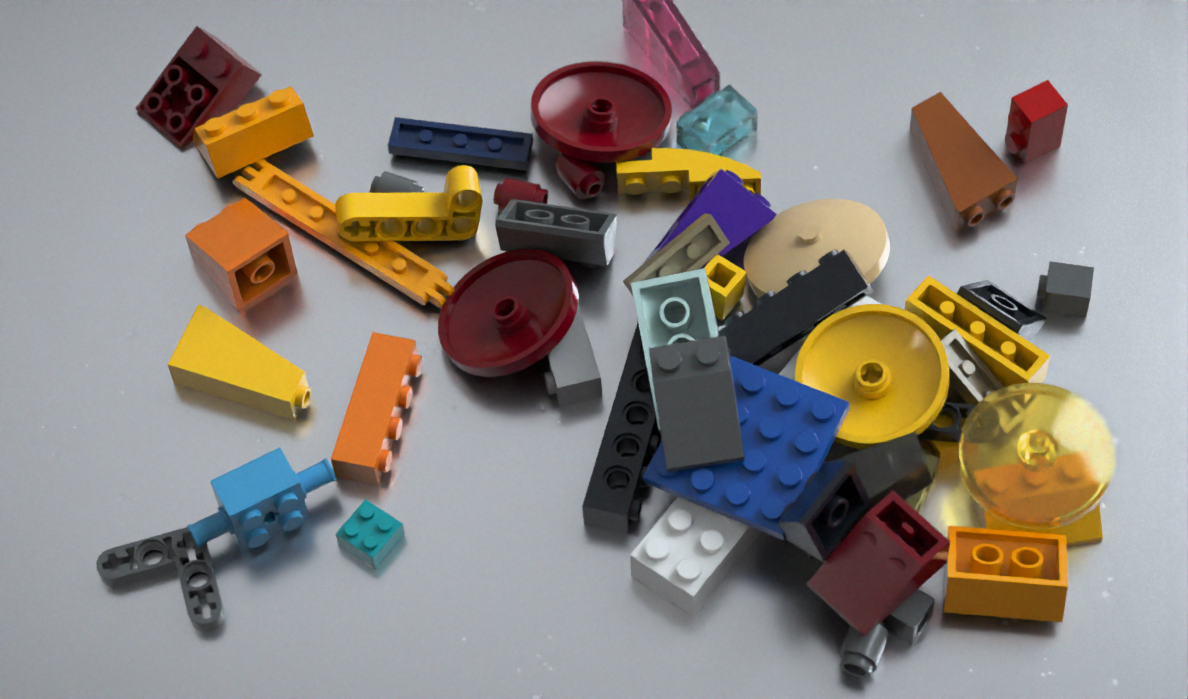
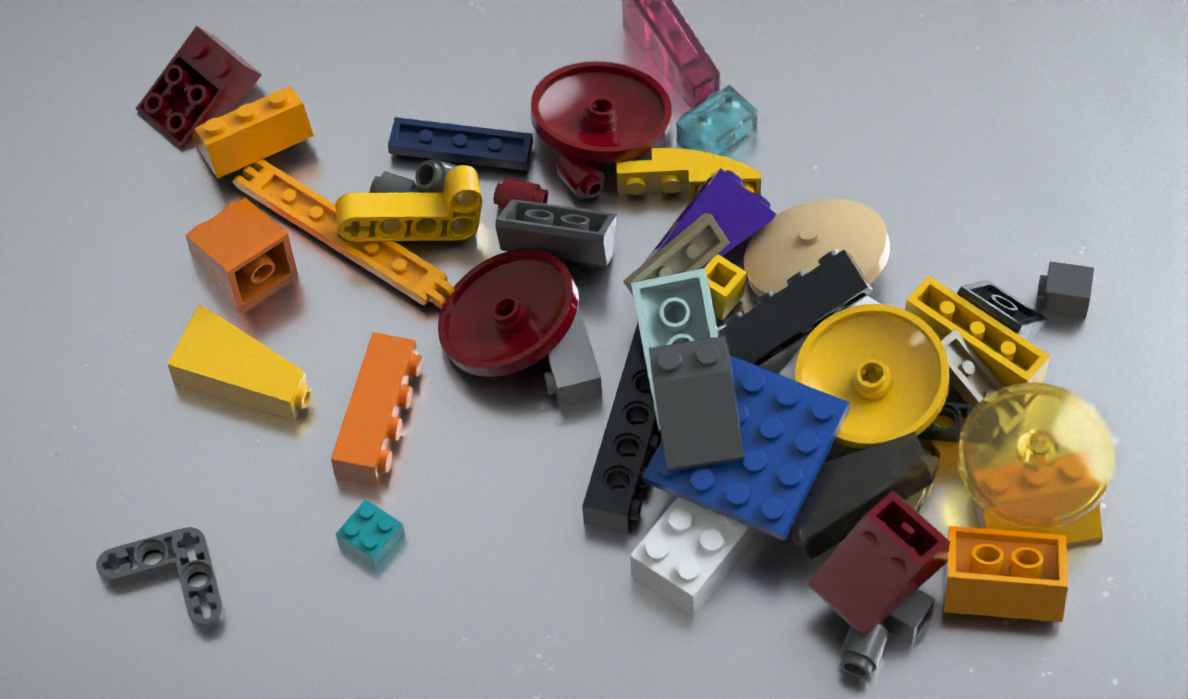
dark azure brick [187,447,337,552] -> none
black slope [778,461,871,562] -> none
dark orange slope [910,92,1018,232] -> none
red brick [1005,80,1068,164] -> none
none -> dark grey brick [415,159,457,193]

